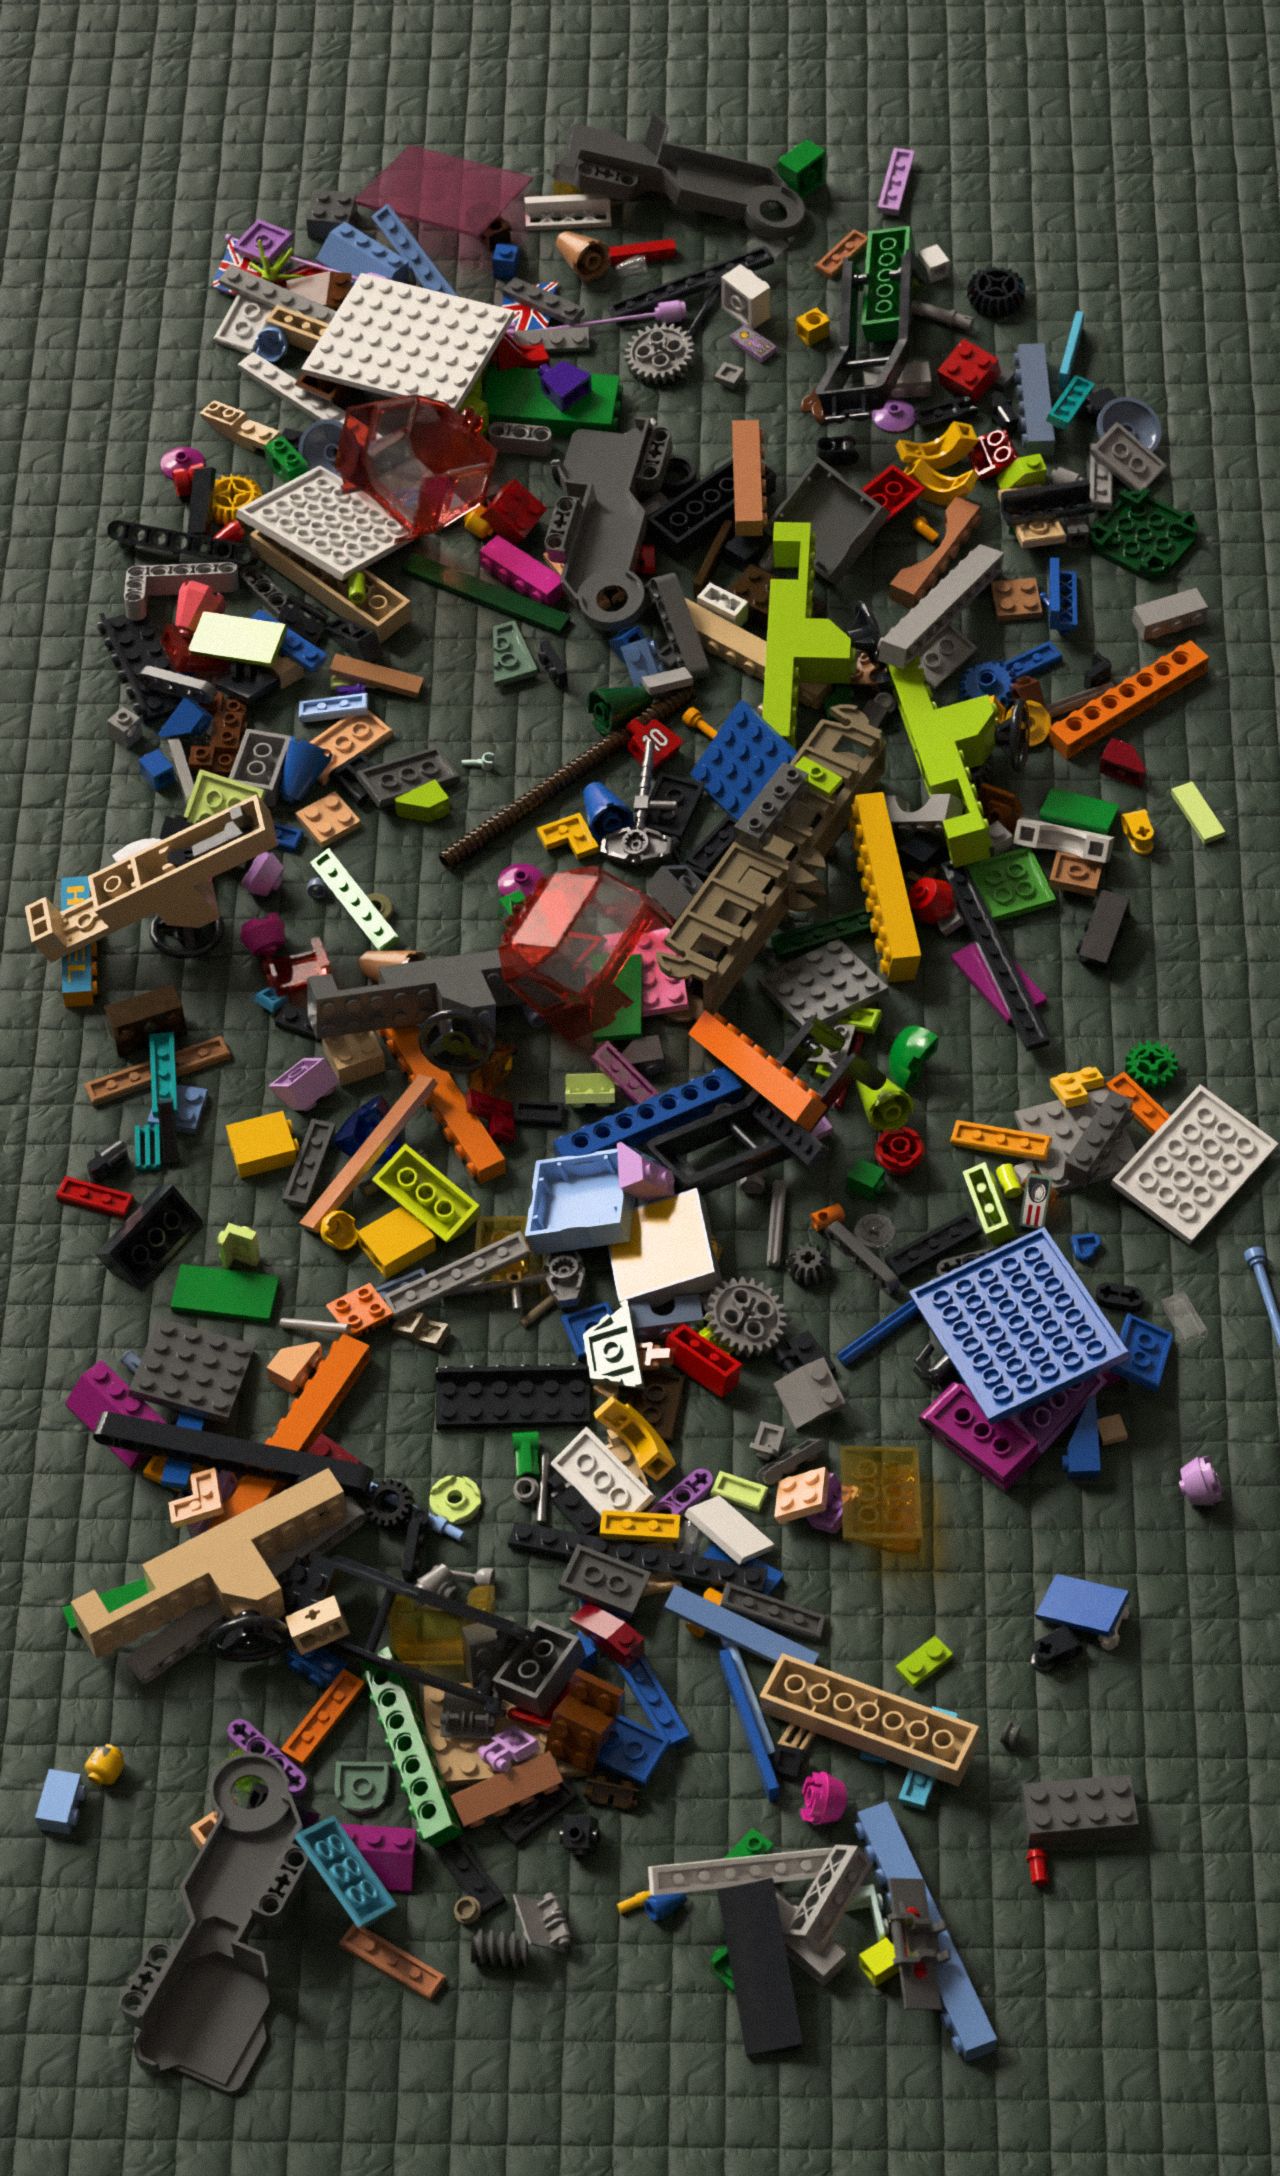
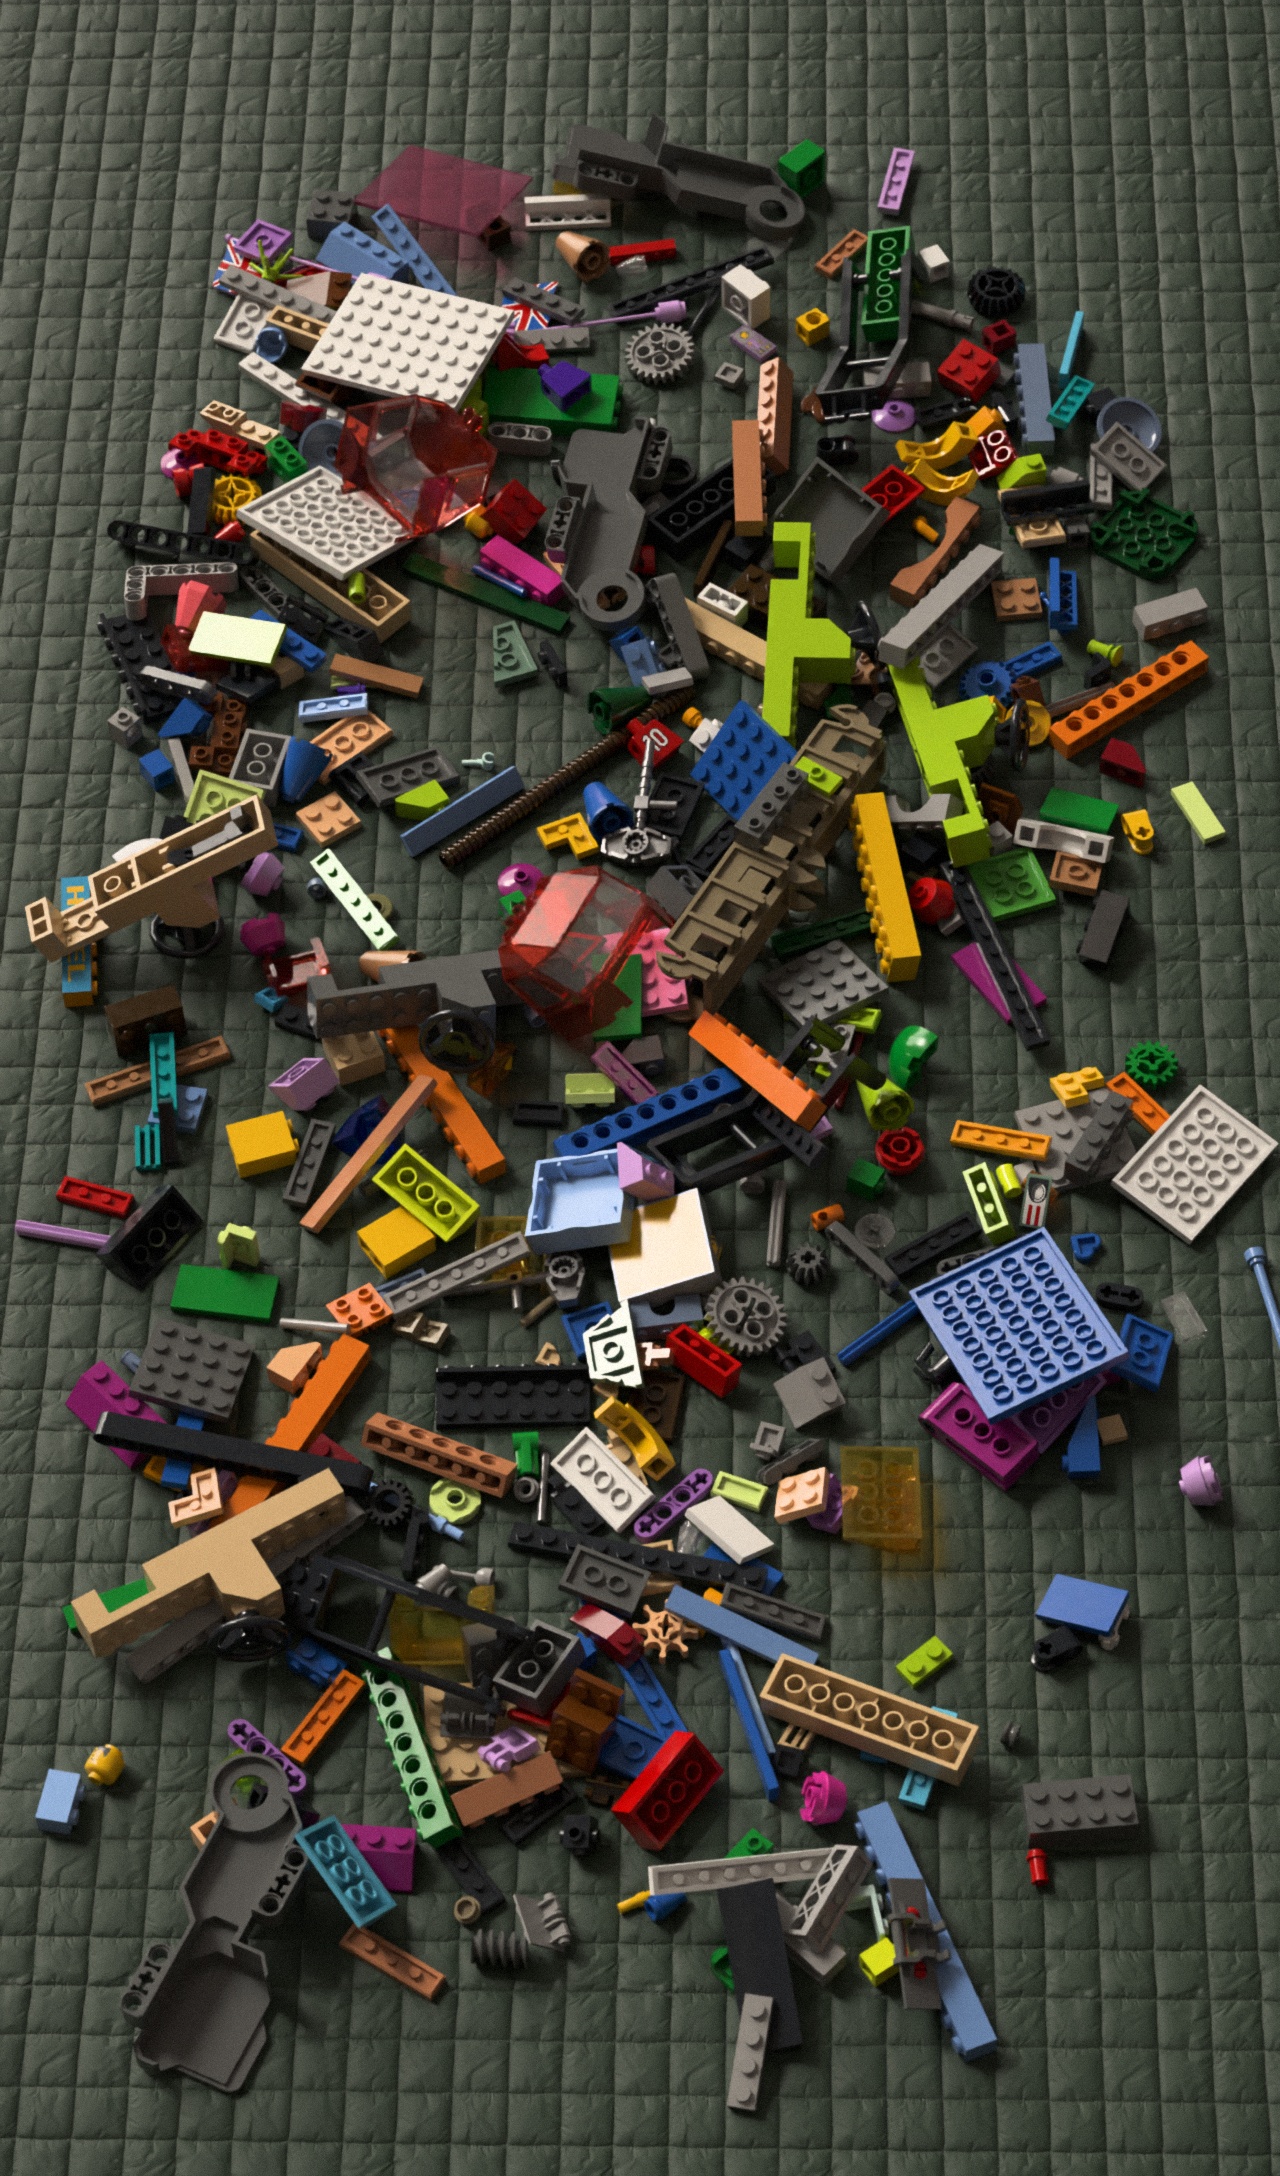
black arm [87,1141,129,1184] -> none
tan brick [285,1596,350,1655] -> none
yellow hair [320,1211,358,1250] -> none
sand green tile [335,1761,390,1815] -> none
dark red plate [465,1089,516,1145] -> none
blue slope [493,244,523,280] -> none
yellow plate [600,1510,680,1543] -> none
none -> lavender axle [15,1220,111,1249]
none -> red bracket [168,429,267,478]
none -> dark red brick [280,401,327,432]
none -> nougat brick [360,1412,518,1498]
none -> medium blue tile [400,766,525,857]
none -> blue bar [472,564,527,598]
none -> tan tile [535,1342,561,1366]
none -> red brick [611,1731,724,1851]
none -> light nougat gear [632,1599,699,1664]
none -> white bracket [689,718,723,752]
none -> light grey plate [727,1993,774,2112]
none -> nougat brick [757,357,794,475]
none -> light orange brick [966,406,1006,438]
none -> dark red brick [981,319,1017,357]
none -> lime pin [1087,639,1124,668]

